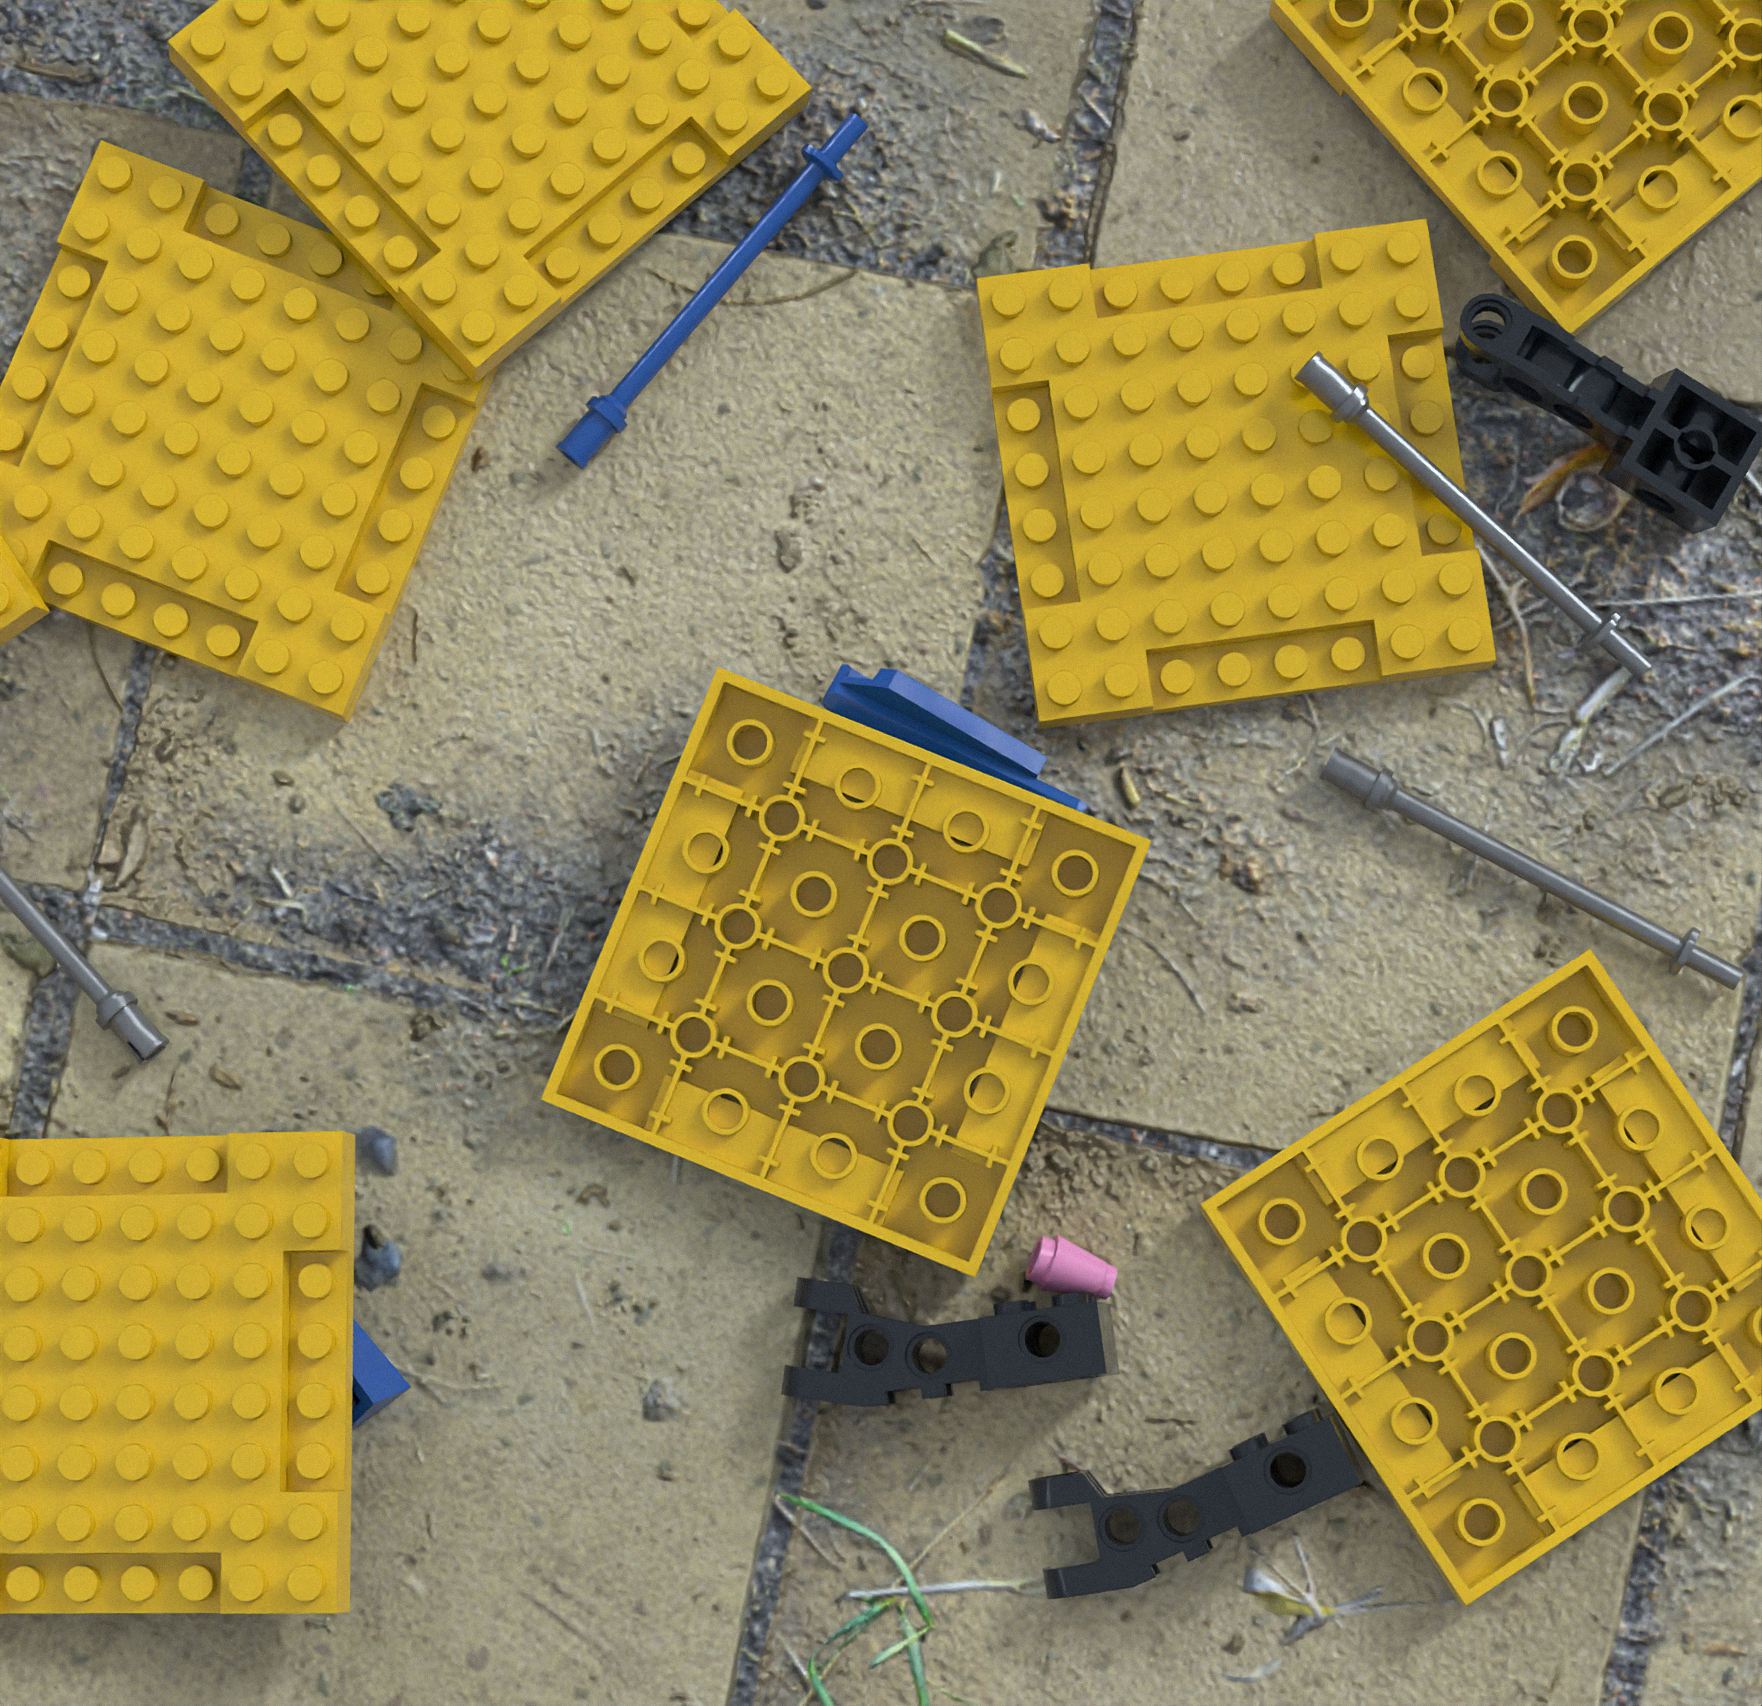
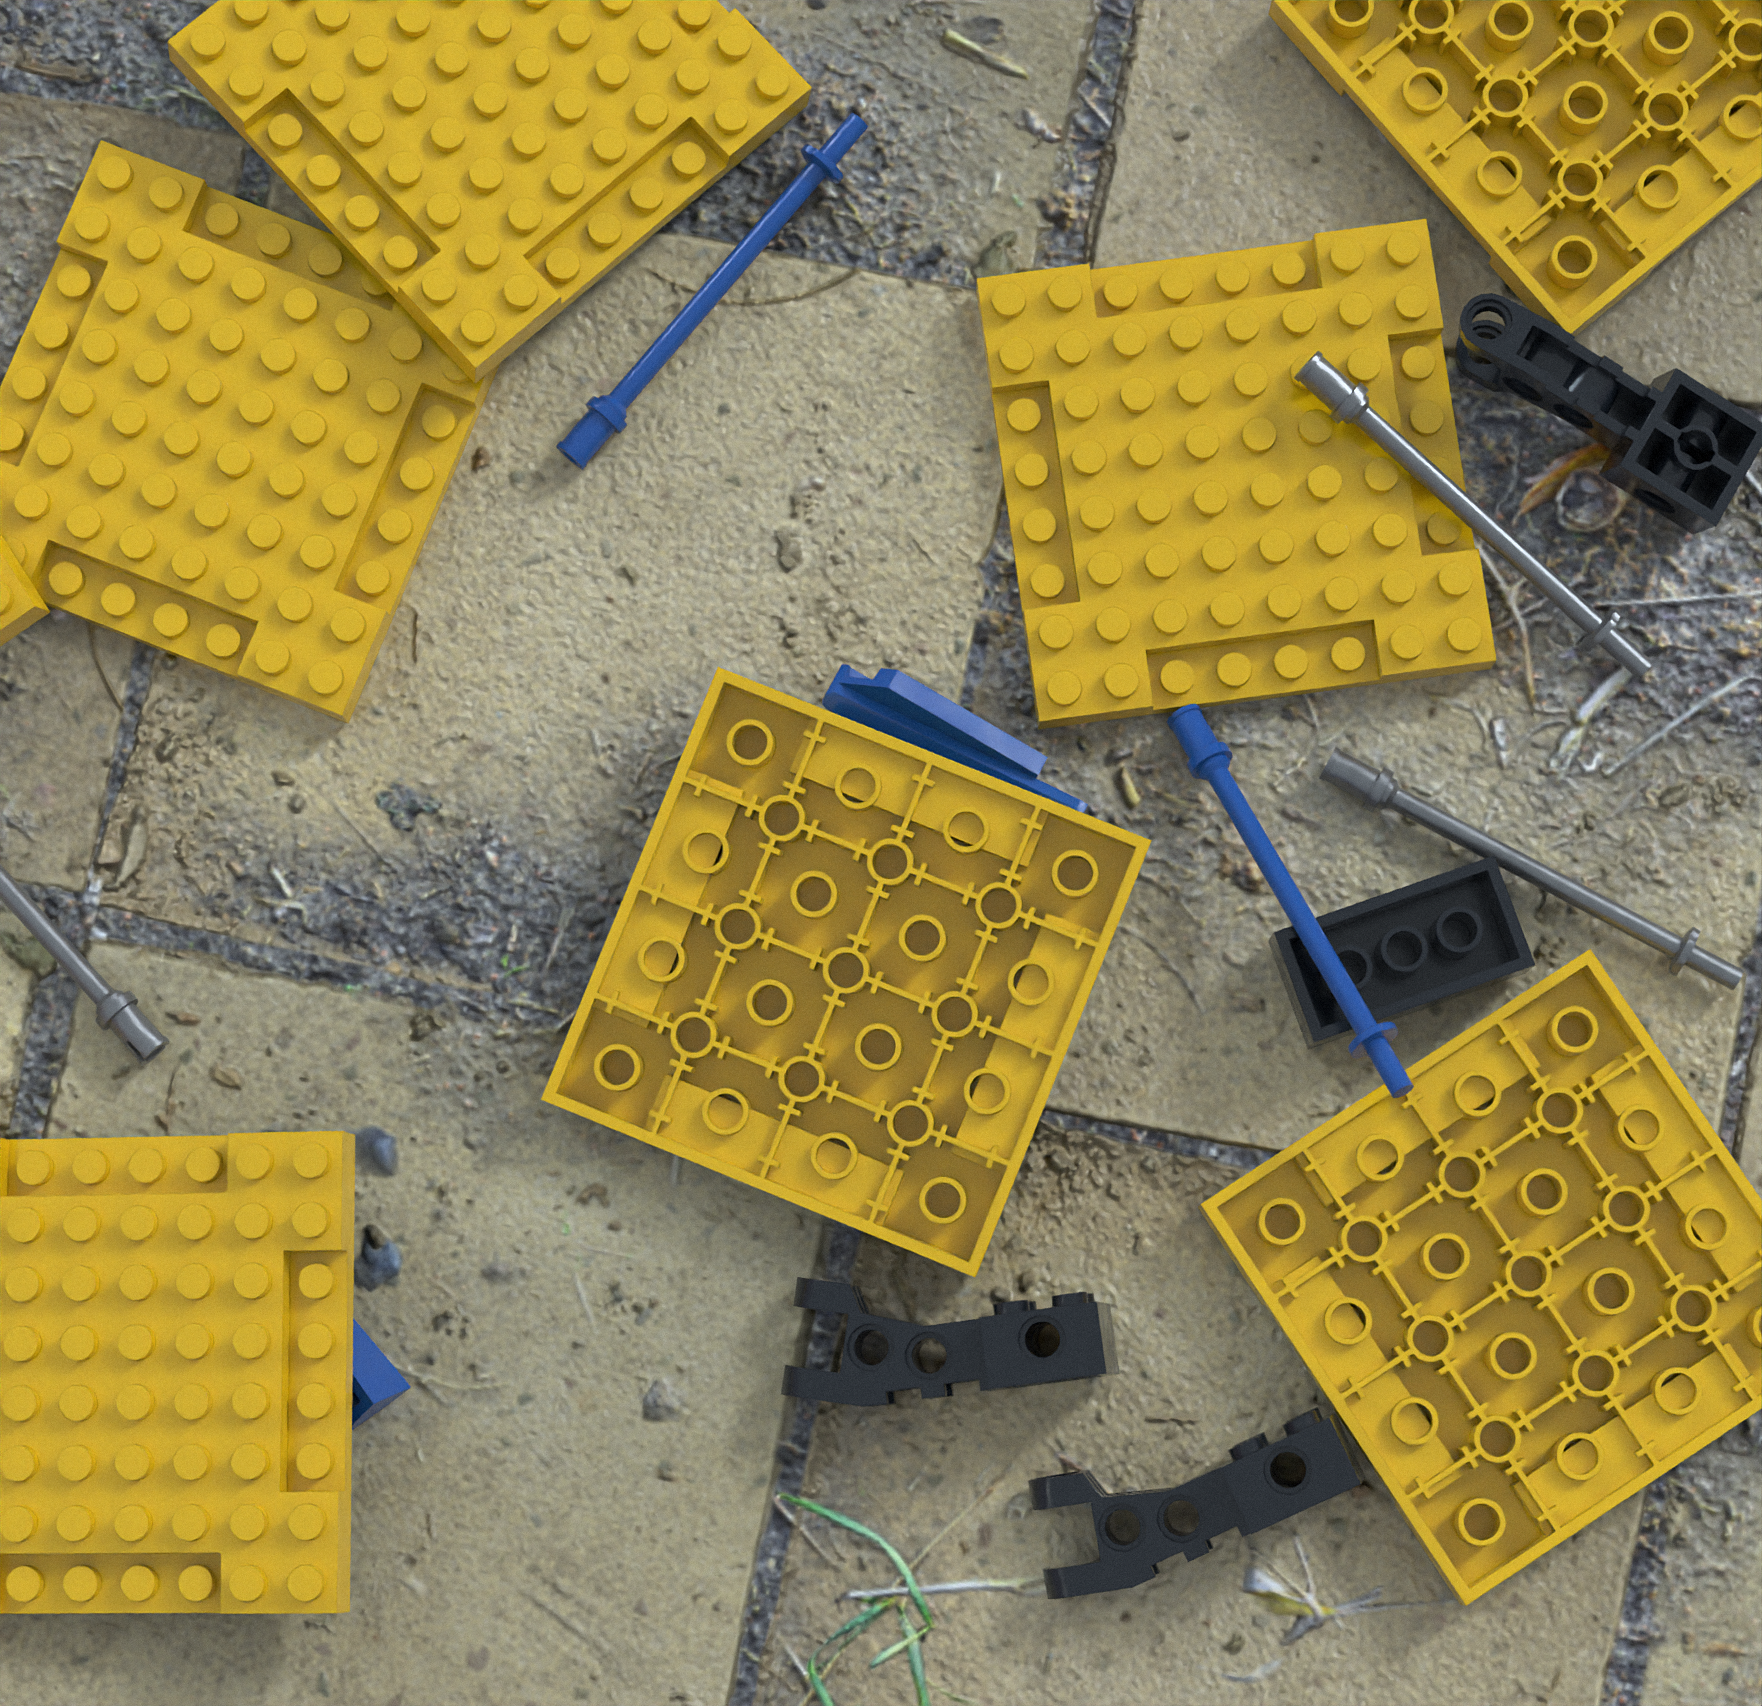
bright pink cone [1026,1234,1117,1300] -> none
none -> blue bar [1167,704,1414,1098]
none -> black brick [1268,856,1535,1050]

